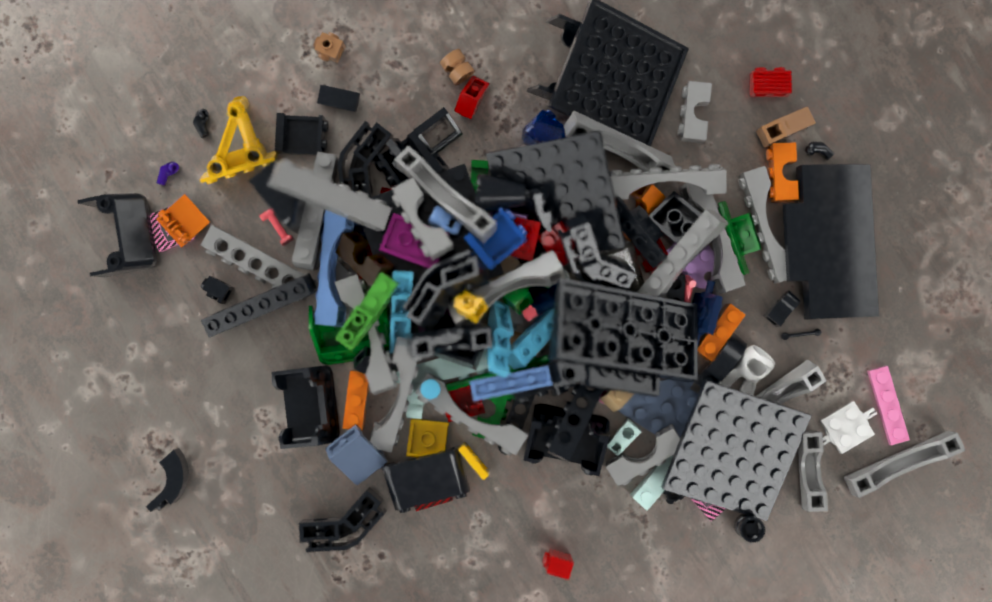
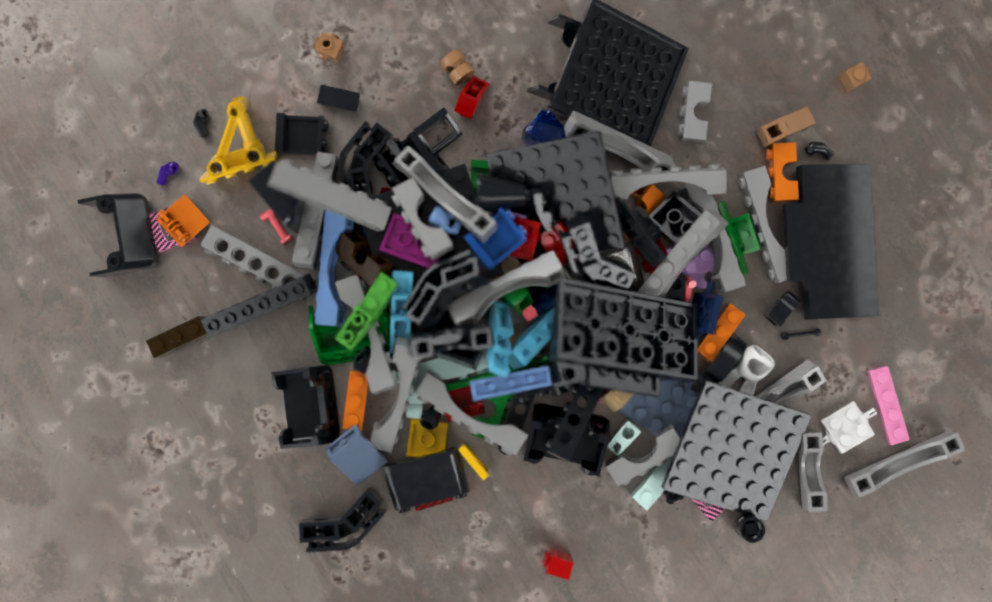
black arch [146,448,189,512] -> none
black brick [201,276,234,304] -> none
medium azure tile [421,379,441,399] -> none
yellow brick [454,290,488,324] -> none
red brick [750,67,792,97] -> none
none -> dark brown arch [146,316,208,358]
none -> black cone [420,405,442,430]
none -> medium nougat brick [839,62,872,93]

